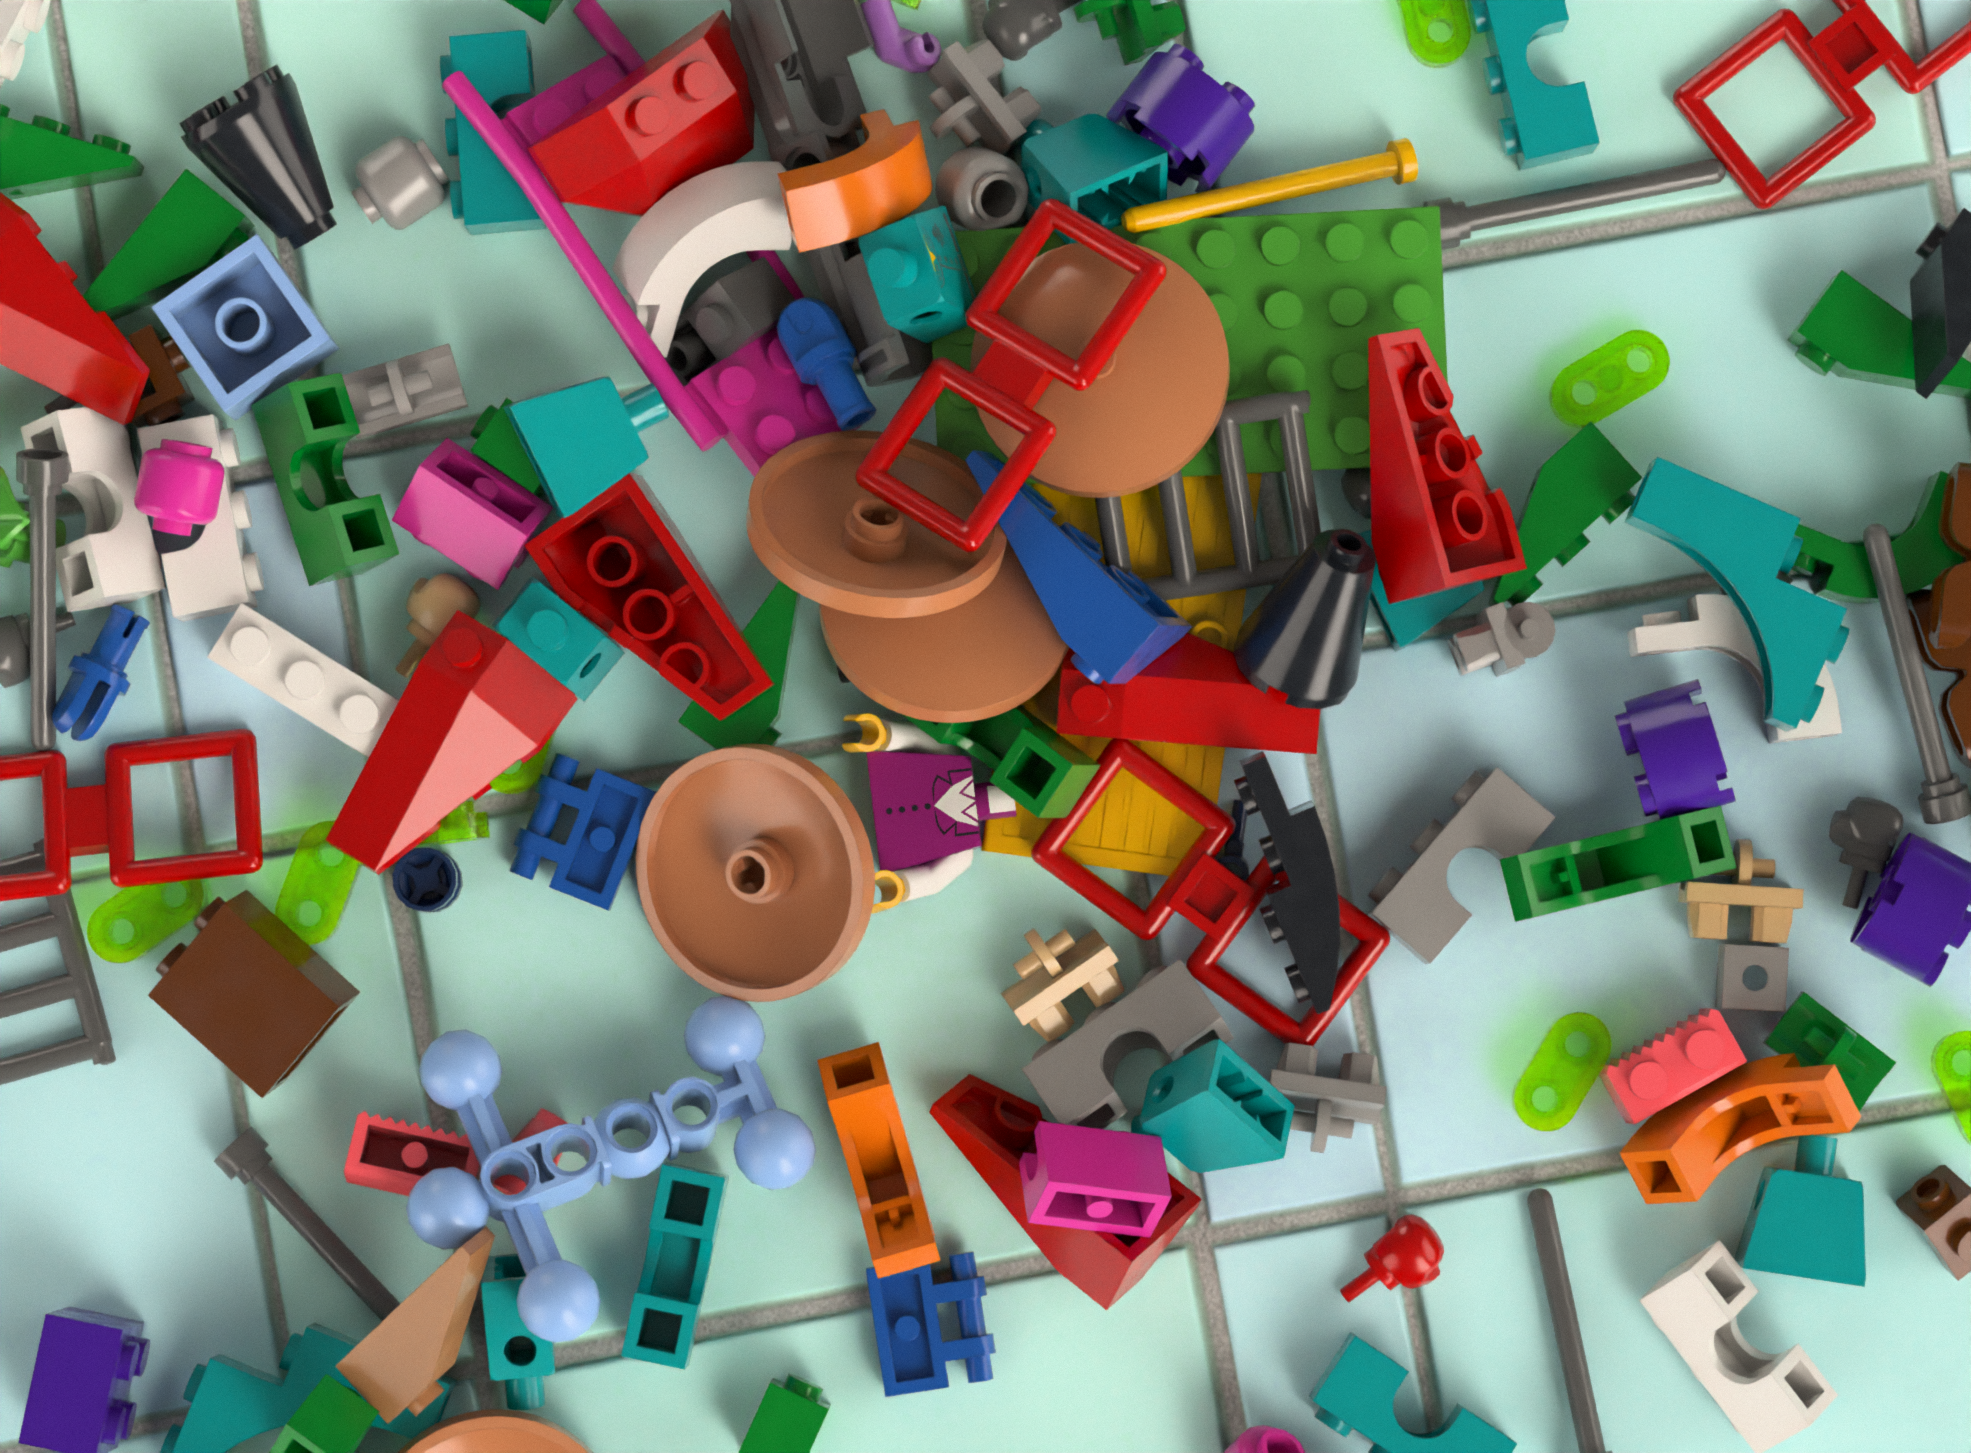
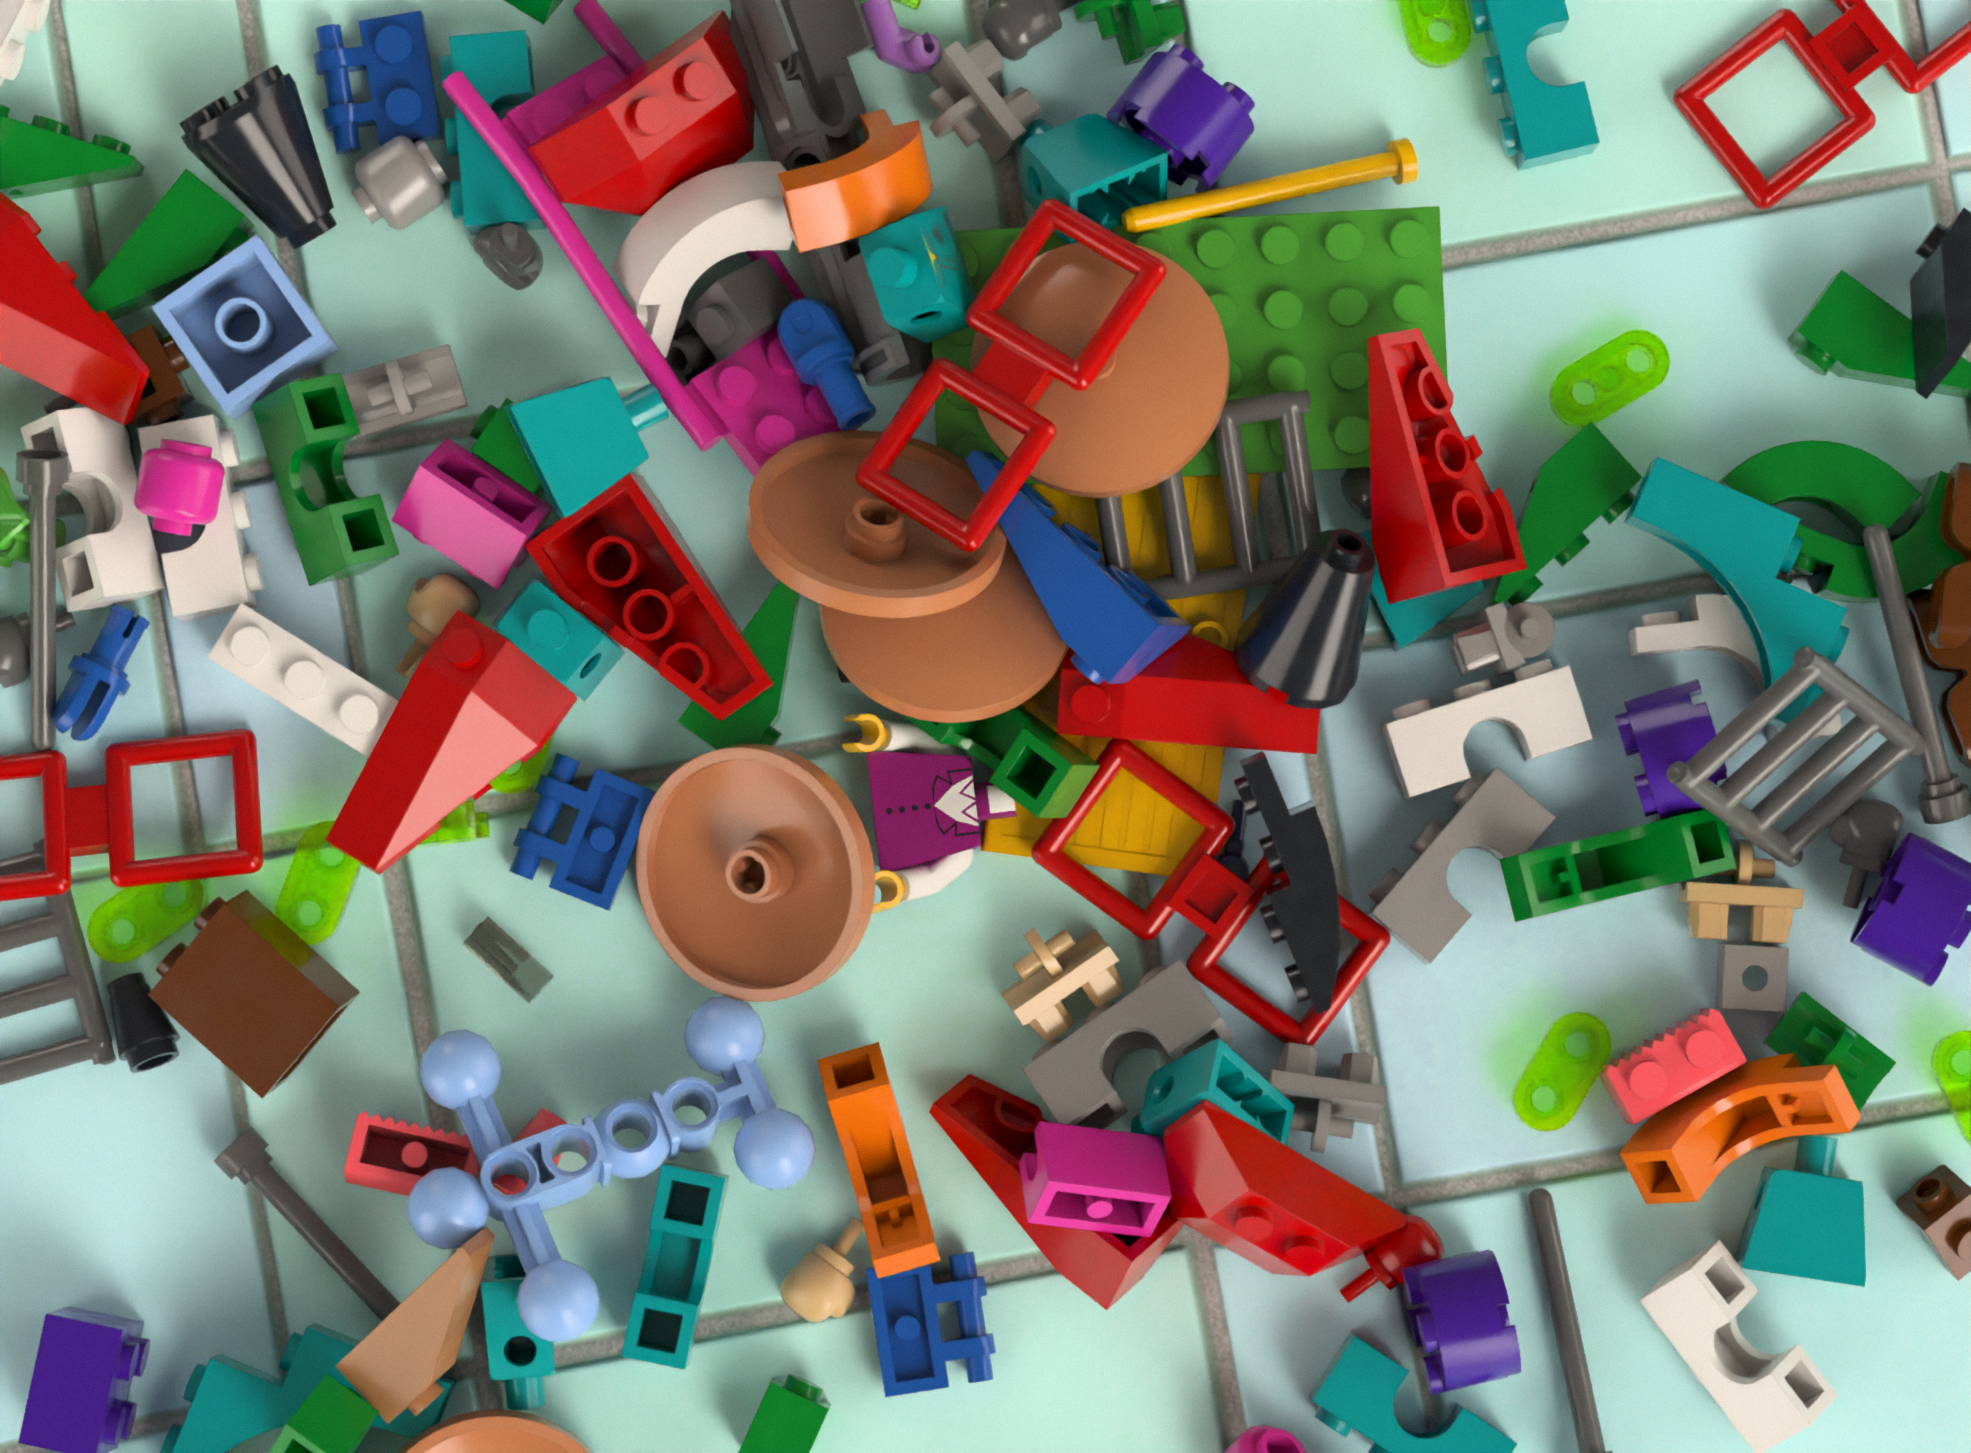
dark blue wheel [392,848,463,913] -> none
light grey head [935,147,1029,231] -> none
dark grey piece [1423,159,1726,250] -> none
none -> black cone [107,972,180,1073]
none -> blue plate [313,11,444,154]
none -> clear smoke piece [463,916,554,1004]
none -> dark grey piece [473,223,543,290]
none -> tan piece [780,1216,864,1323]
none -> red wedge [1163,1099,1406,1276]
none -> white arch [1381,659,1593,800]
none -> dark purple brick [1402,1250,1521,1395]
none -> dark grey bar [1666,646,1927,867]
none -> green arch [1717,440,1922,543]

